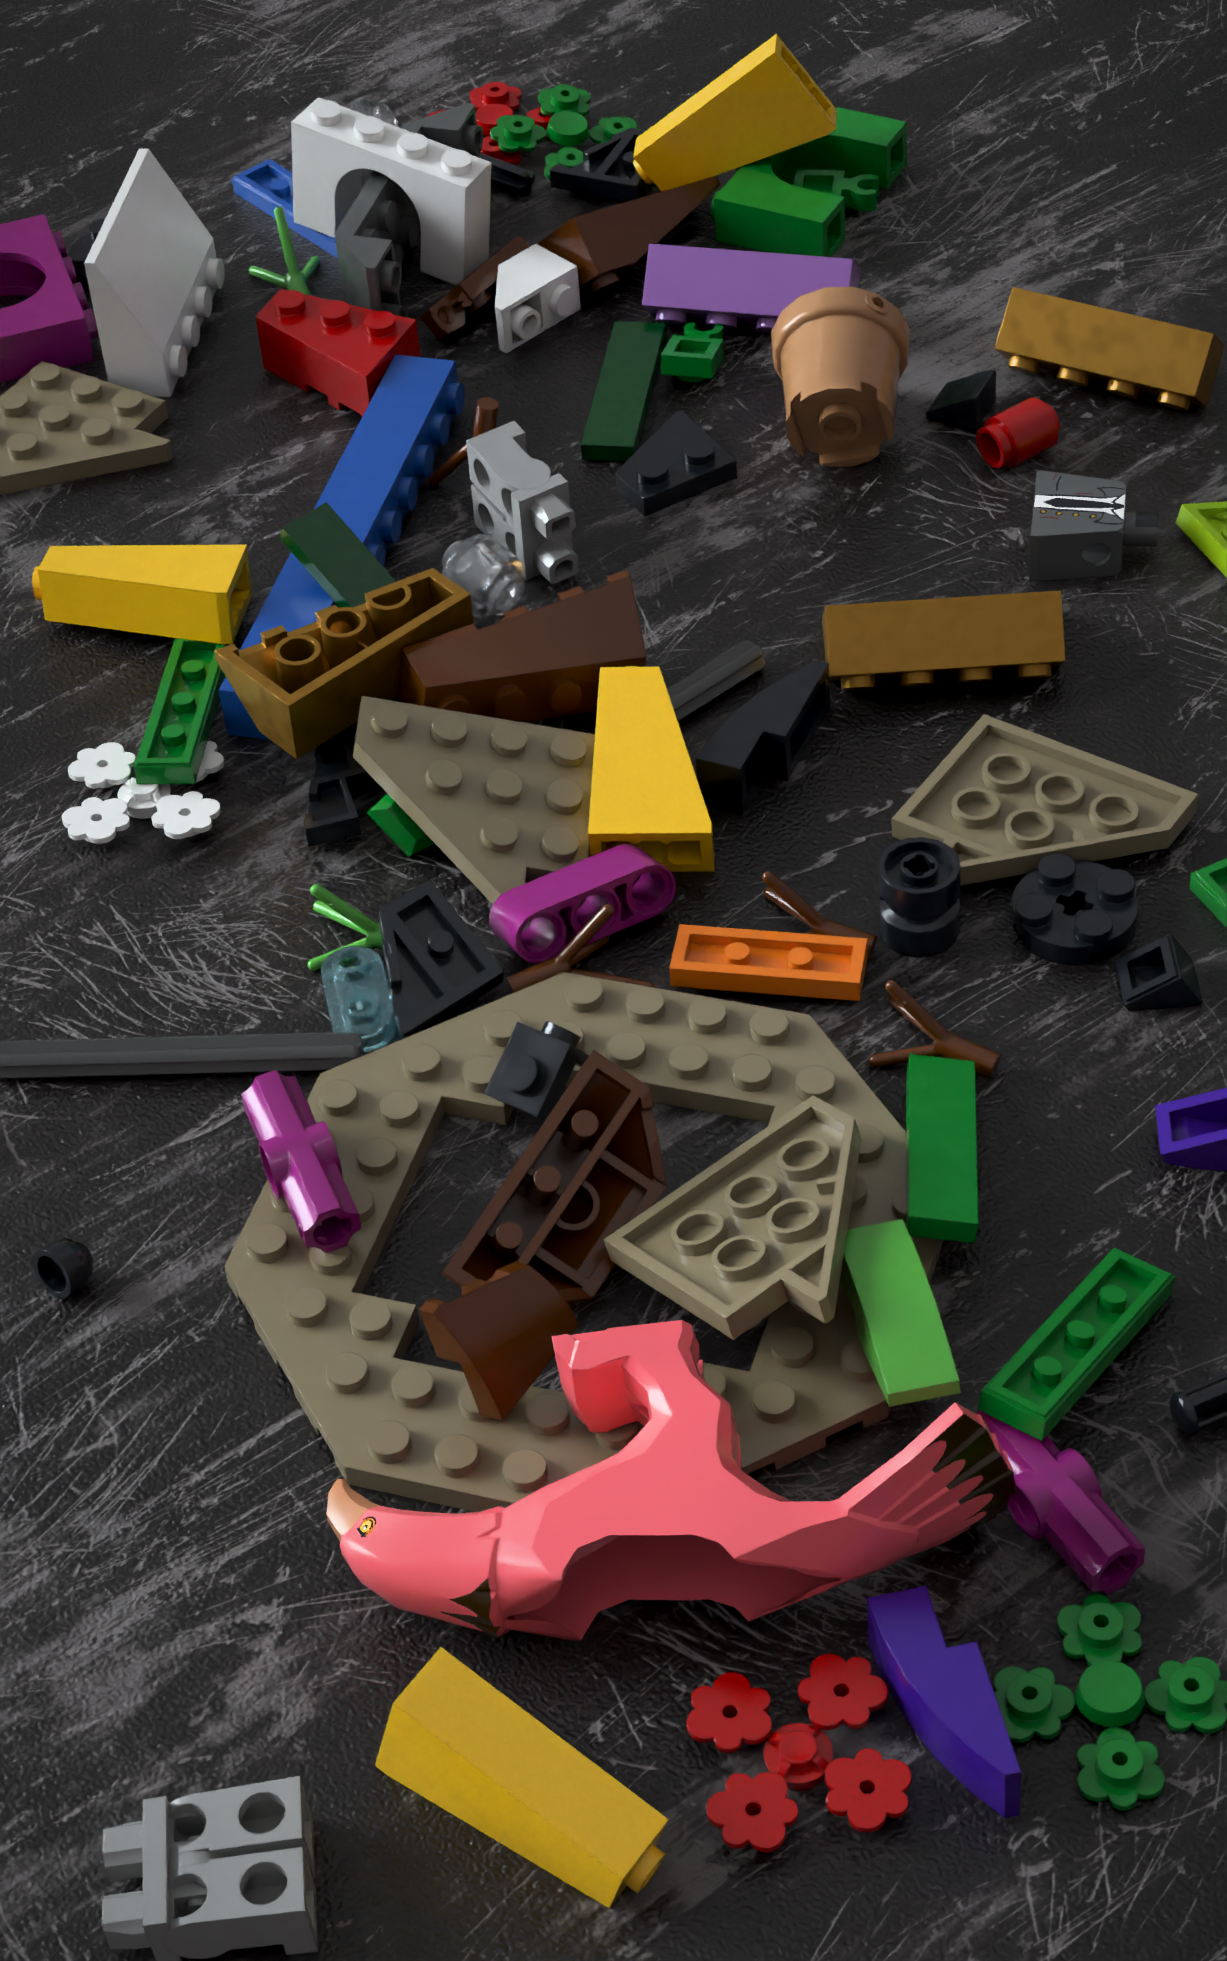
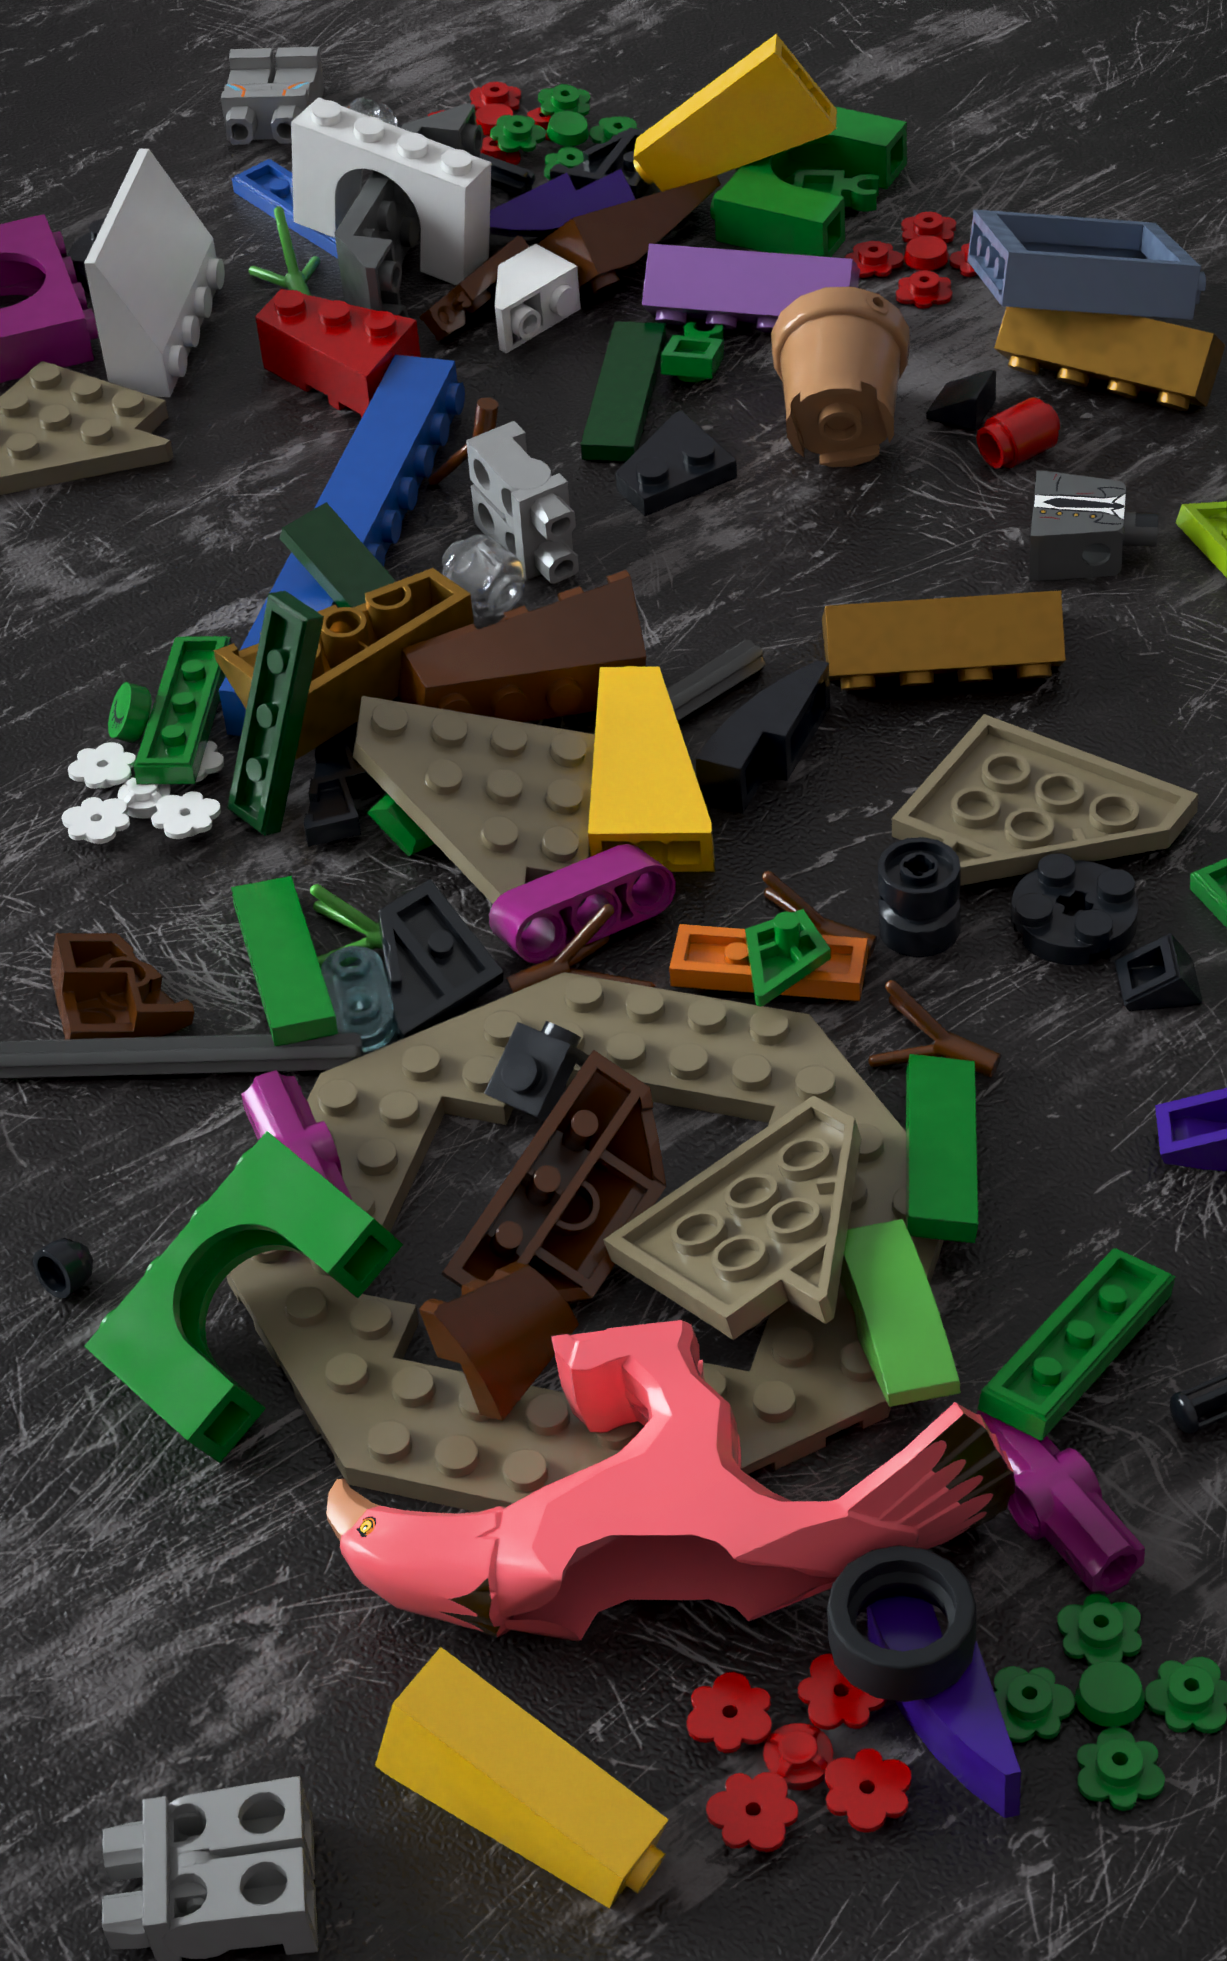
yellow slope [32,544,252,644] -> none
none -> reddish brown slope [50,933,194,1039]
none -> green arch [84,1131,404,1463]
none -> green tile [108,682,152,743]
none -> light grey hips [221,47,325,145]
none -> dark green tile [227,591,324,836]
none -> green tile [231,876,338,1046]
none -> dark purple slope [490,169,635,237]
none -> green piece [745,909,831,1007]
none -> black tyre [827,1545,977,1702]
none -> red plant [845,212,978,309]
none -> sand blue window [967,209,1206,320]

